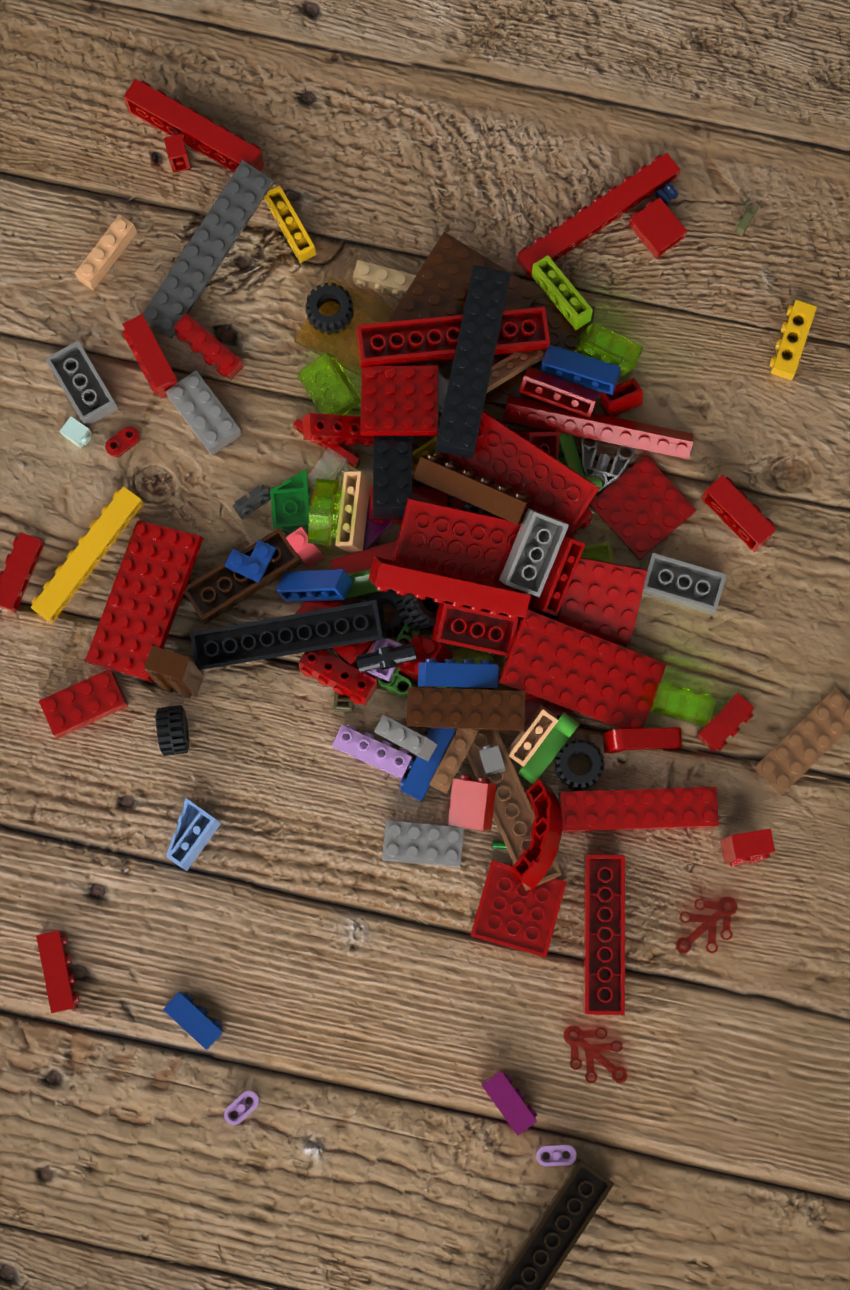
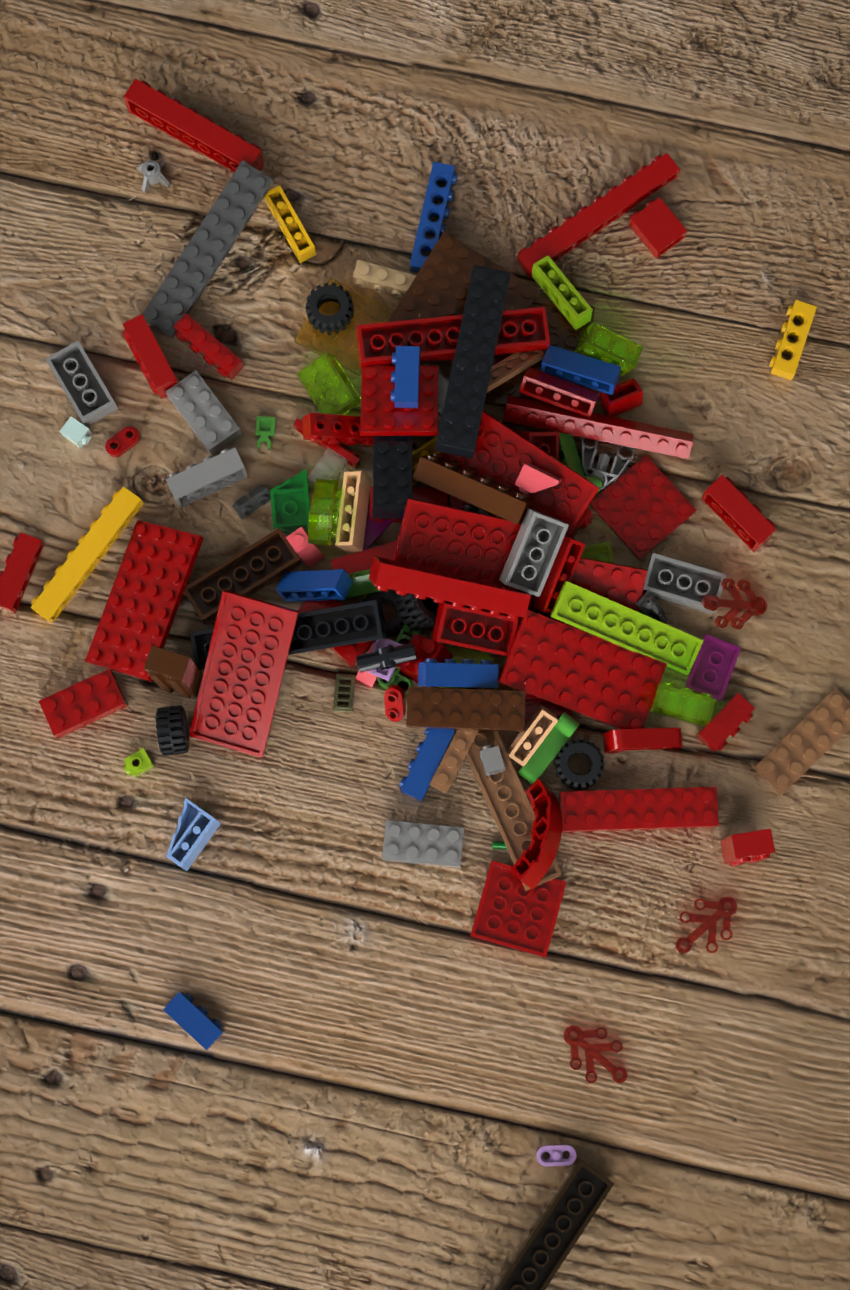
red brick [36,930,80,1014] -> none
light nougat brick [75,215,137,290] -> none
red brick [164,134,191,173] -> none
blue plate [224,540,276,583] -> none
lavender plate [224,1091,259,1125] -> none
red brick [299,650,377,705] -> none
lavender brick [332,724,412,779] -> none
light grey brick [374,715,437,761] -> none
brick [448,775,496,831] -> none
magenta brick [481,1070,537,1136] -> none
red brick [583,854,625,1015] -> none
dark blue wheel [655,182,678,205] -> none
olive plate [735,201,759,237] -> none
none -> lime brick [122,748,155,778]
none -> light grey brick [136,159,170,193]
none -> light grey brick [166,448,248,508]
none -> red plate [189,590,299,758]
none -> bright green plate [255,416,276,450]
none -> red plate [384,685,406,722]
none -> blue brick [391,346,420,408]
none -> blue brick [410,162,458,273]
none -> coral slope [515,463,562,494]
none -> lime plate [550,581,704,675]
none -> dark grey hinge [636,590,668,624]
none -> magenta plate [684,634,741,702]
none -> clear red plant [702,578,767,629]

